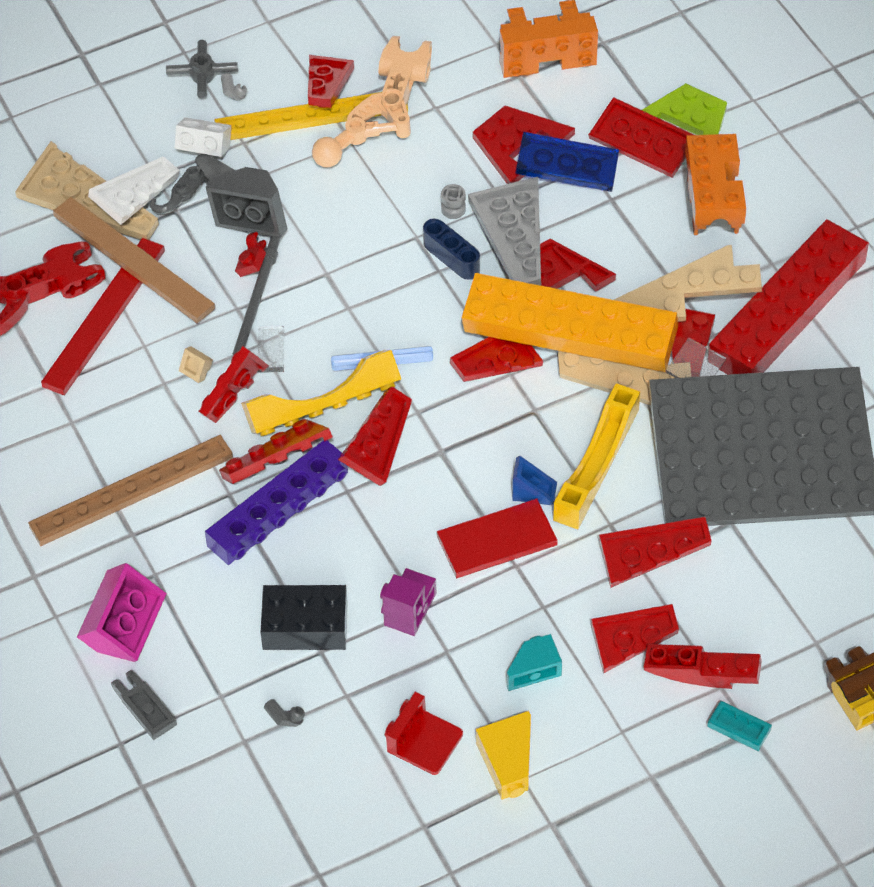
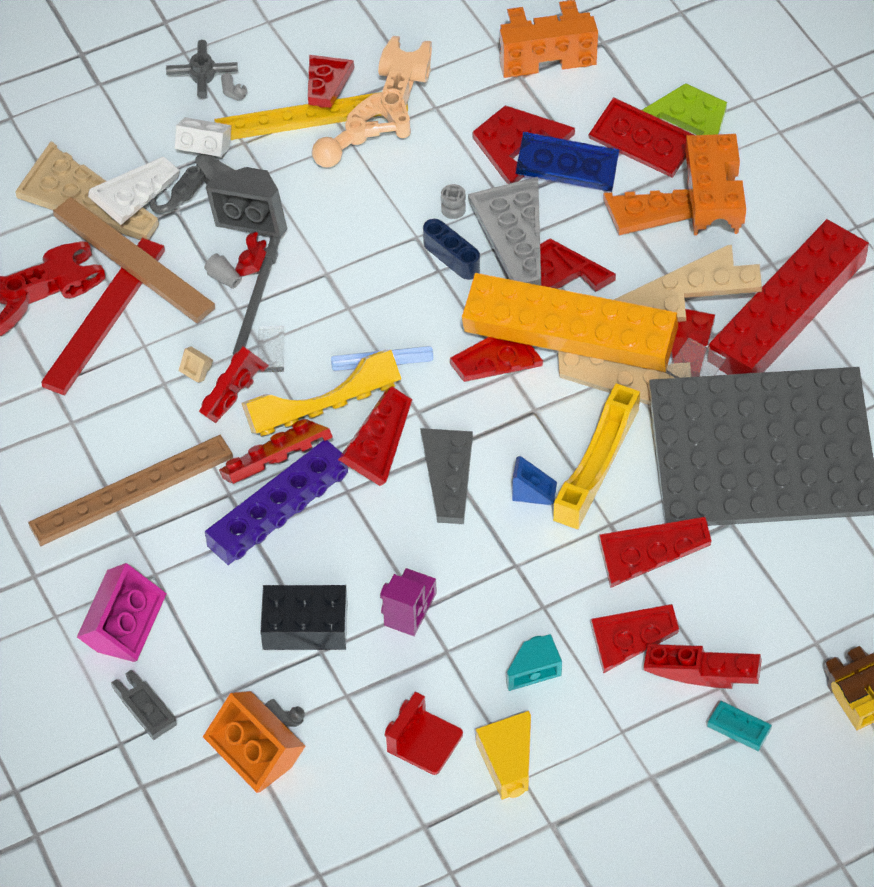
red tile [437,499,558,579] -> none
none -> orange slope [203,691,306,793]
none -> light grey cone [204,253,242,289]
none -> dark grey wing [420,428,473,524]
none -> orange wing [603,189,693,235]

